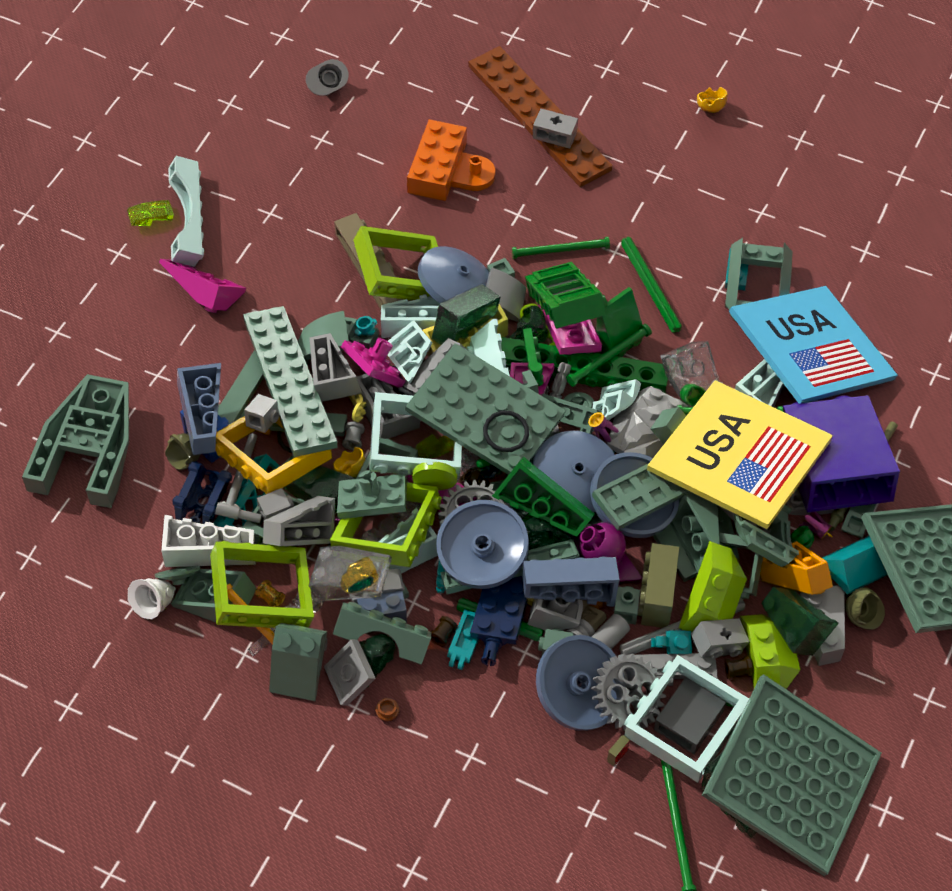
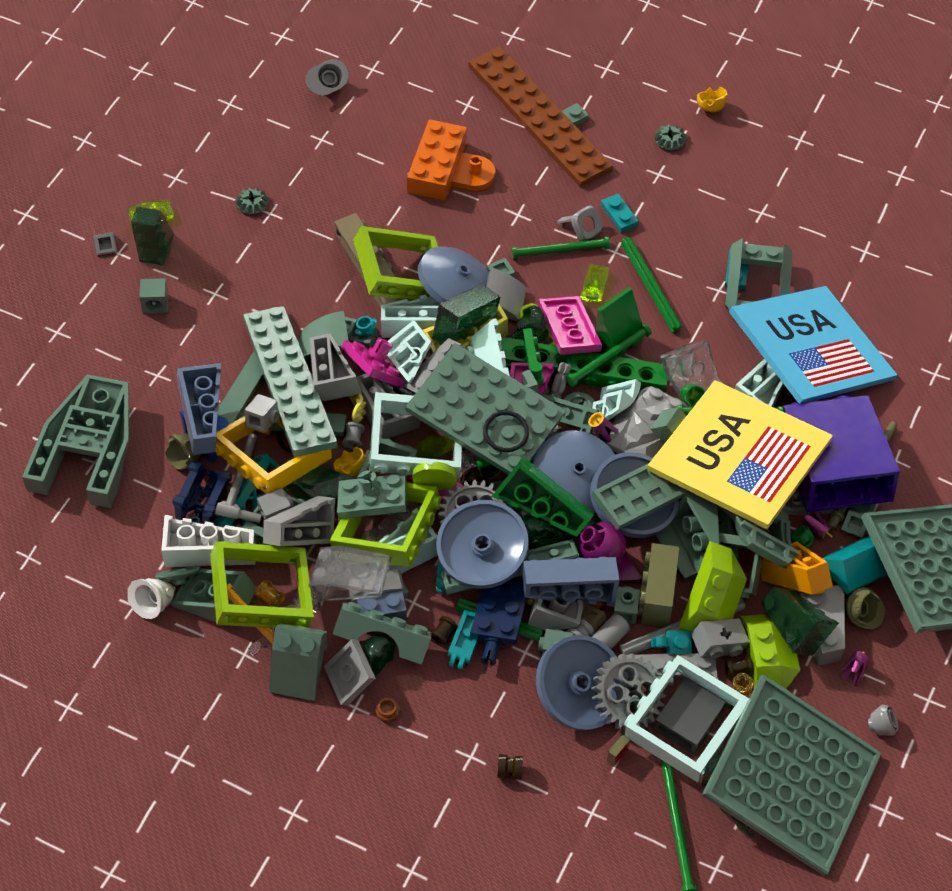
dark pink wedge [159,259,246,313] -> none
light aqua arch [168,156,204,267] -> none
clear yellow rock [340,557,378,594] -> none
green window [525,262,608,329] -> none
light grey brick [533,109,578,148] -> none
none -> light grey slope [93,232,117,256]
none -> clear green wedge [131,207,174,265]
none -> piece [139,278,169,314]
none -> sand green gear [236,187,268,214]
none -> dark brown wheel [497,754,523,780]
none -> light grey piece [557,206,603,242]
none -> sand green plate [562,103,589,126]
none -> clear neon green slope [581,264,609,303]
none -> teal plate [601,194,639,233]
none -> sand green gear [655,123,686,150]
none -> clear yellow bush [731,673,754,698]
none -> flat silver piece [840,651,870,686]
none -> light grey cone [868,704,898,736]

